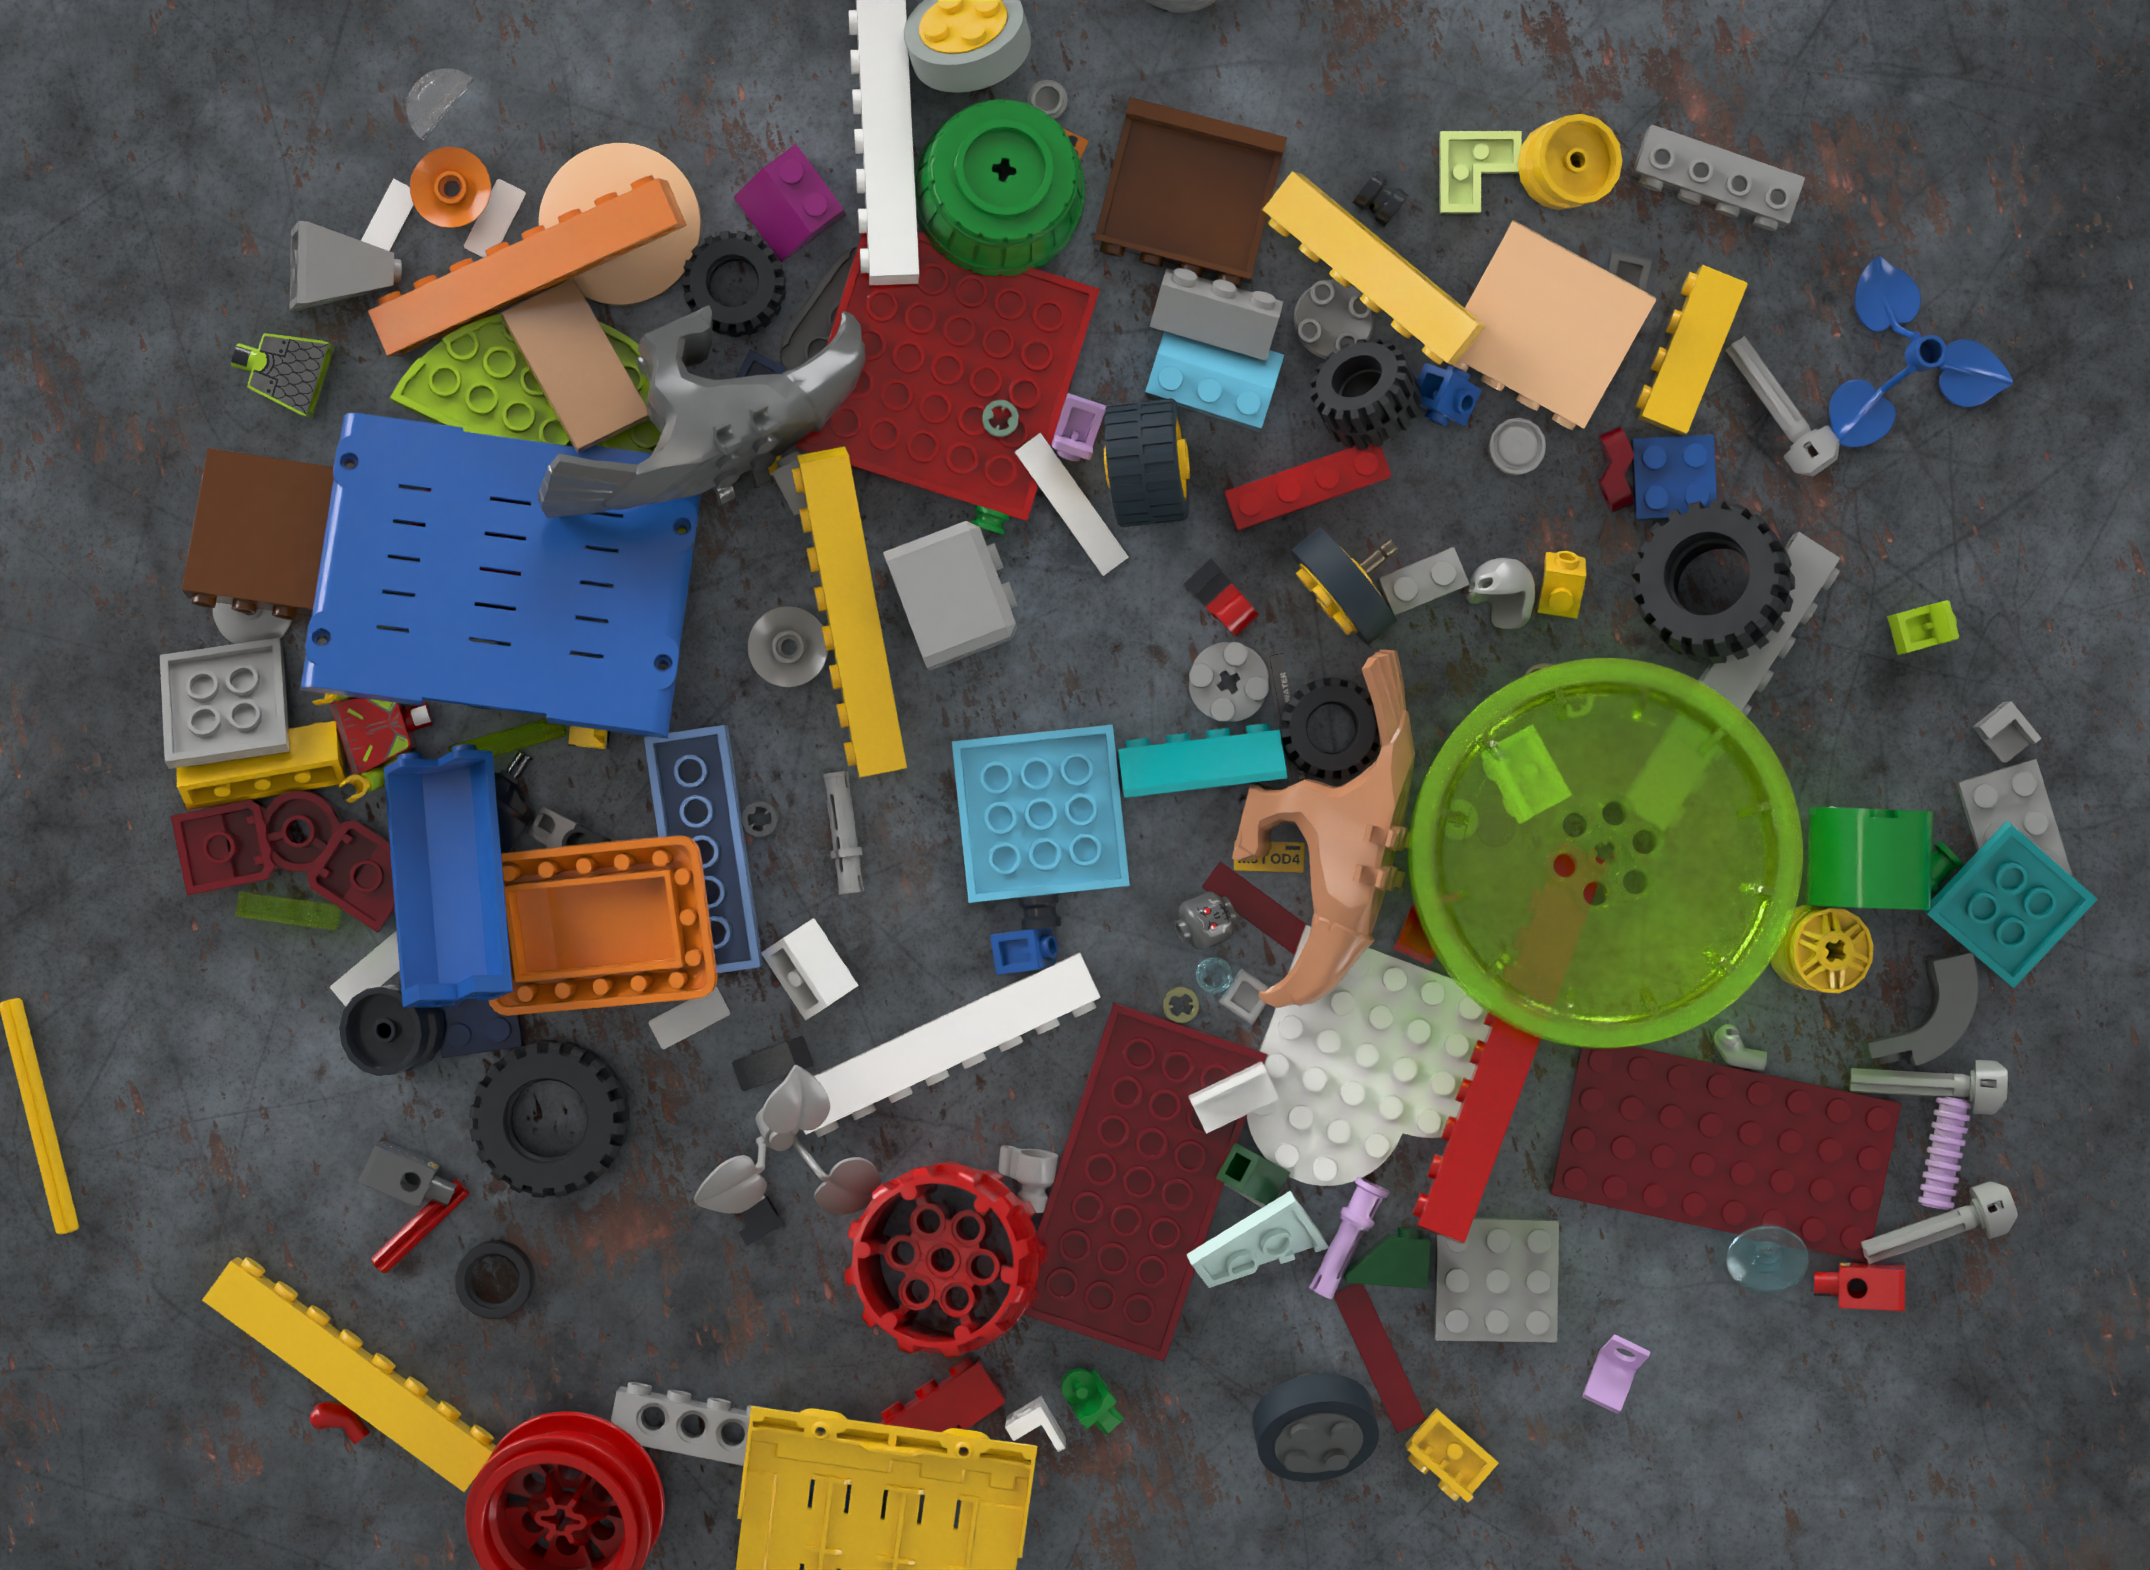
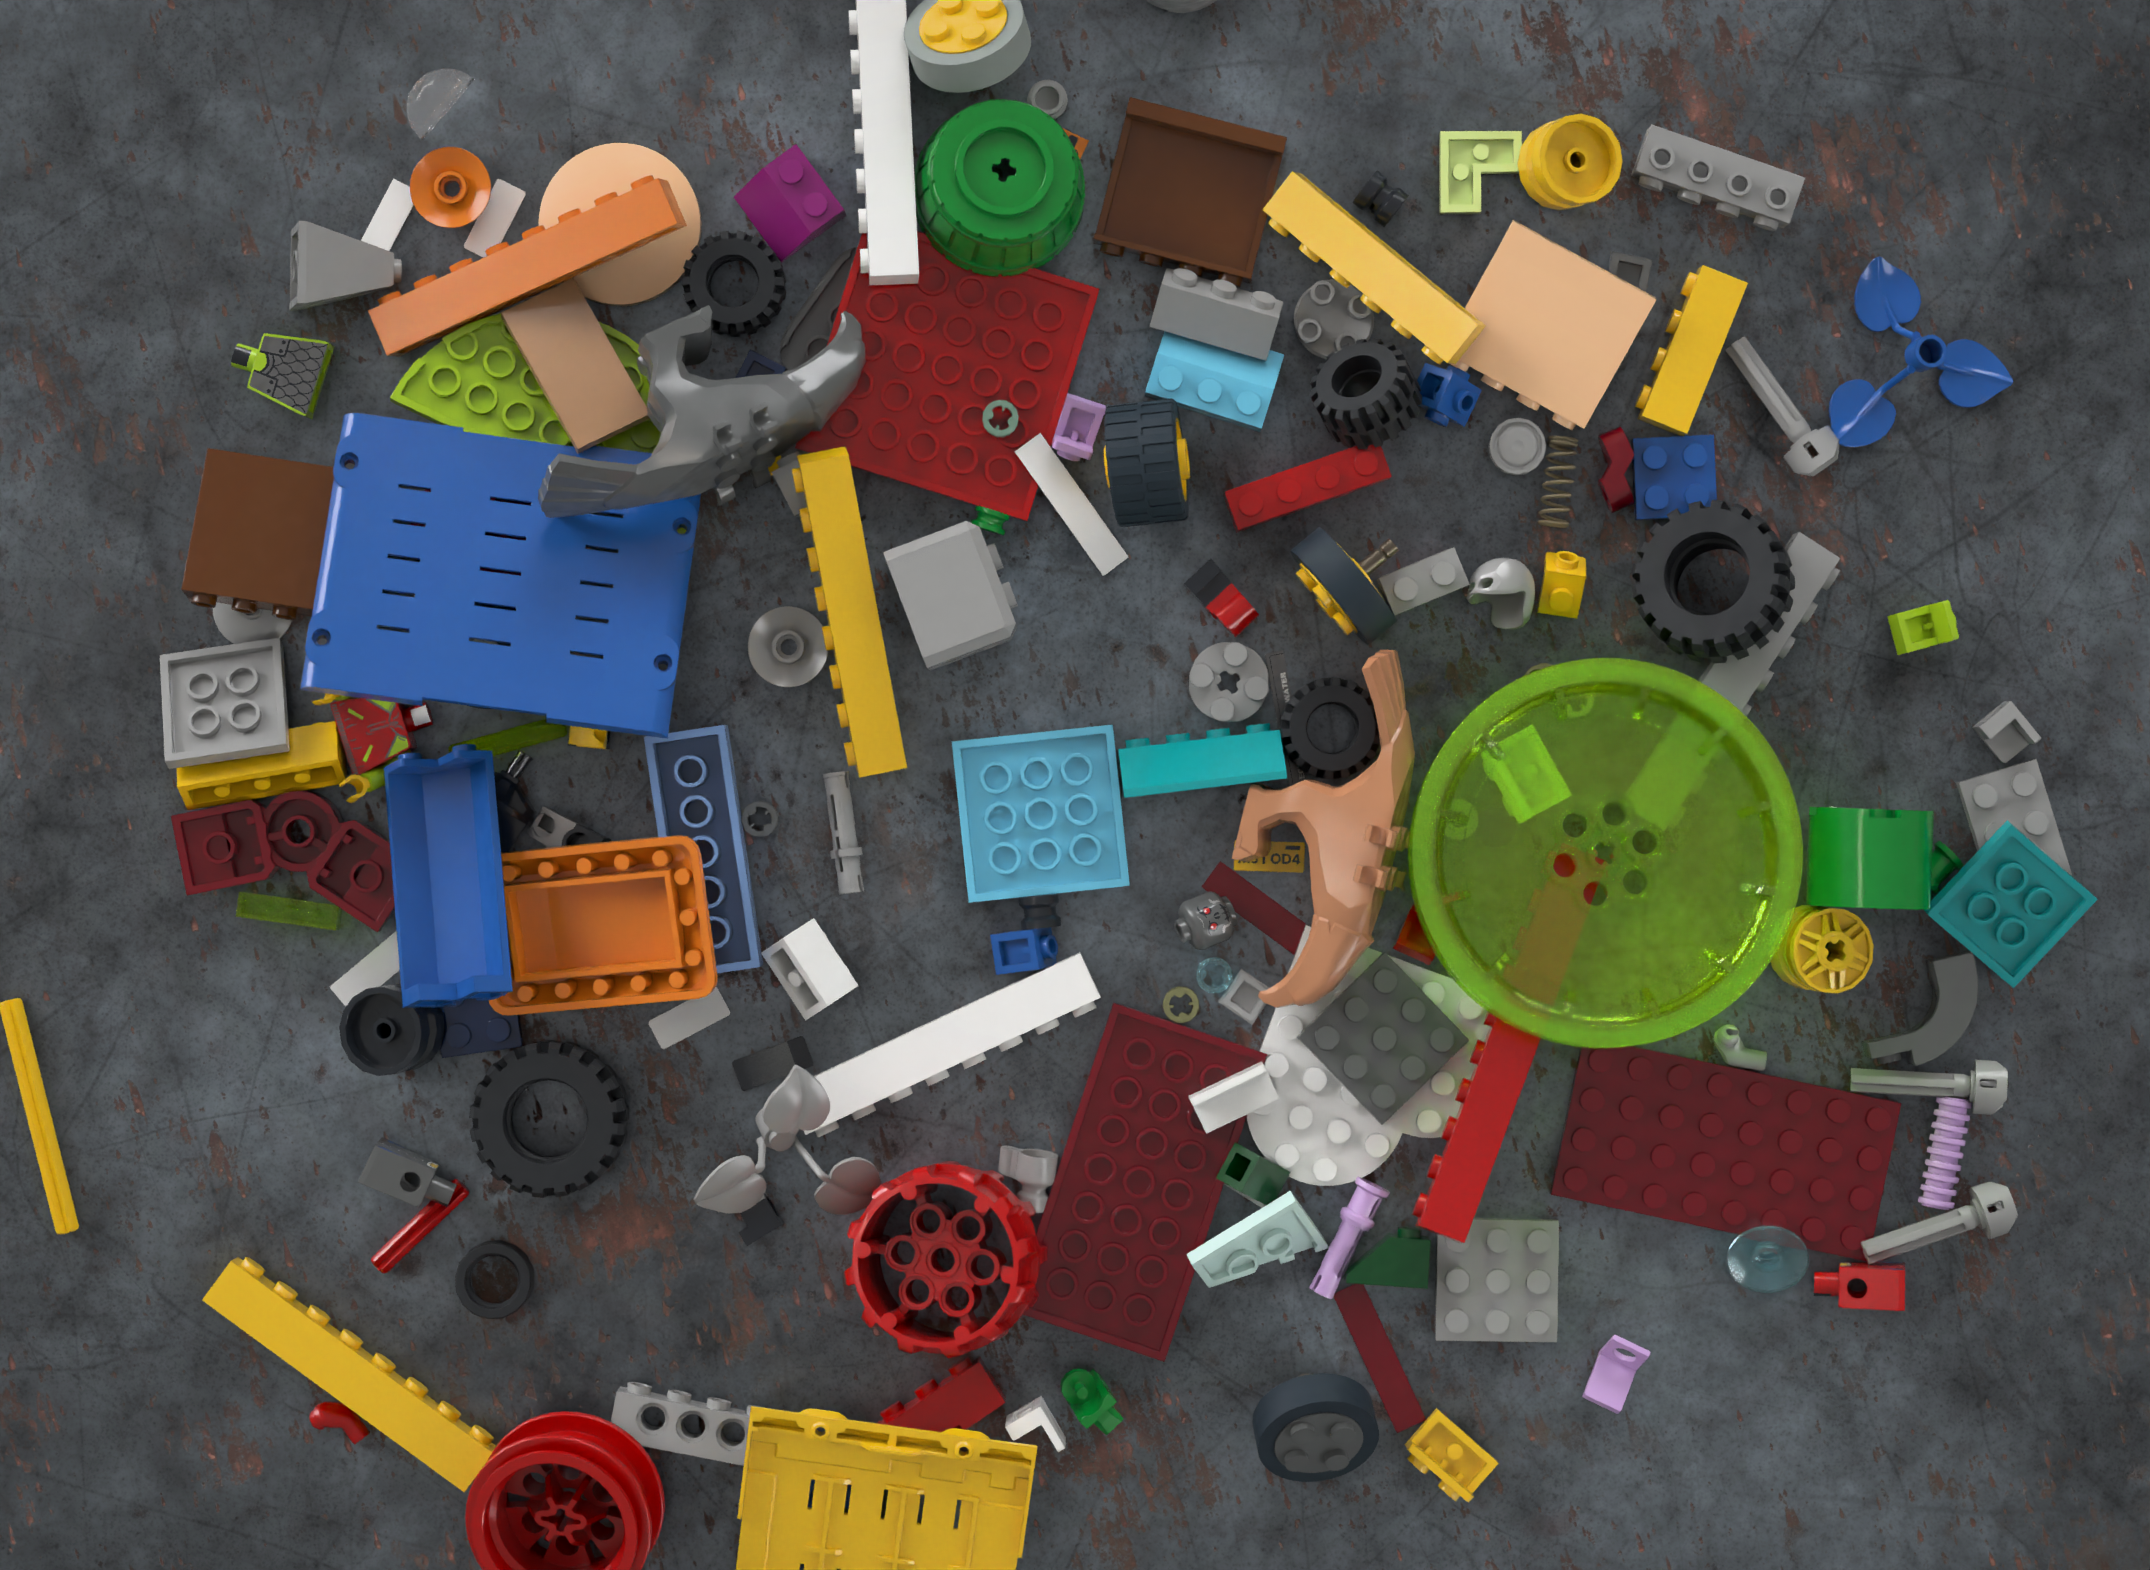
none -> dark grey plate [1297,952,1469,1125]
none -> dark tan piece [1537,435,1579,528]

